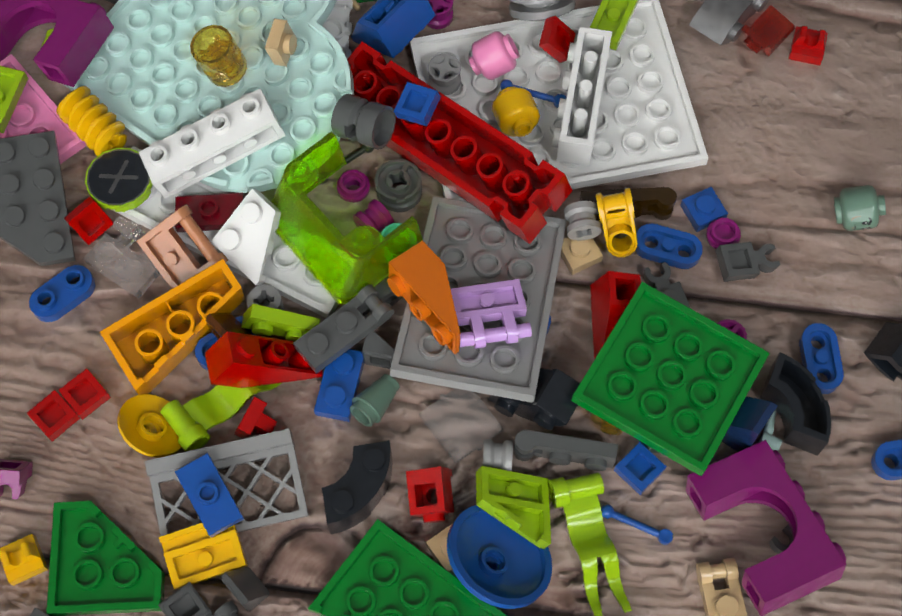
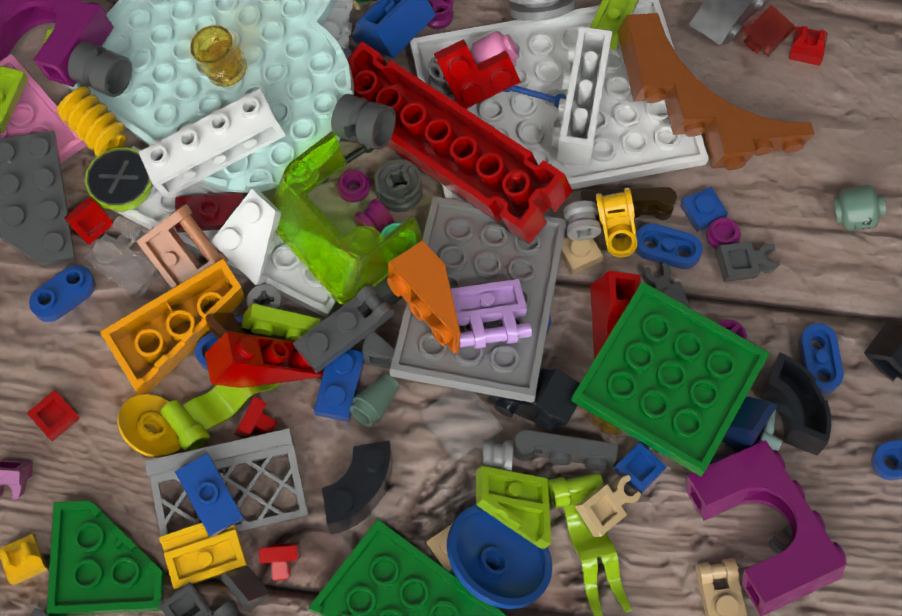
red plate [58,368,111,420] -> none
tan plate [265,18,297,67] -> none
blue plate [393,82,441,126] -> none
red brick [406,466,454,523] -> none
yellow head [492,87,540,137] -> none
red plate [539,16,576,63] -> none
blue hinge [601,504,673,545] -> none
none -> dark grey wheel [68,41,133,98]
none -> red tile [259,542,301,581]
none -> red plate [434,39,521,109]
none -> tan plate [575,475,641,537]
none -> dark orange arch [617,13,814,170]

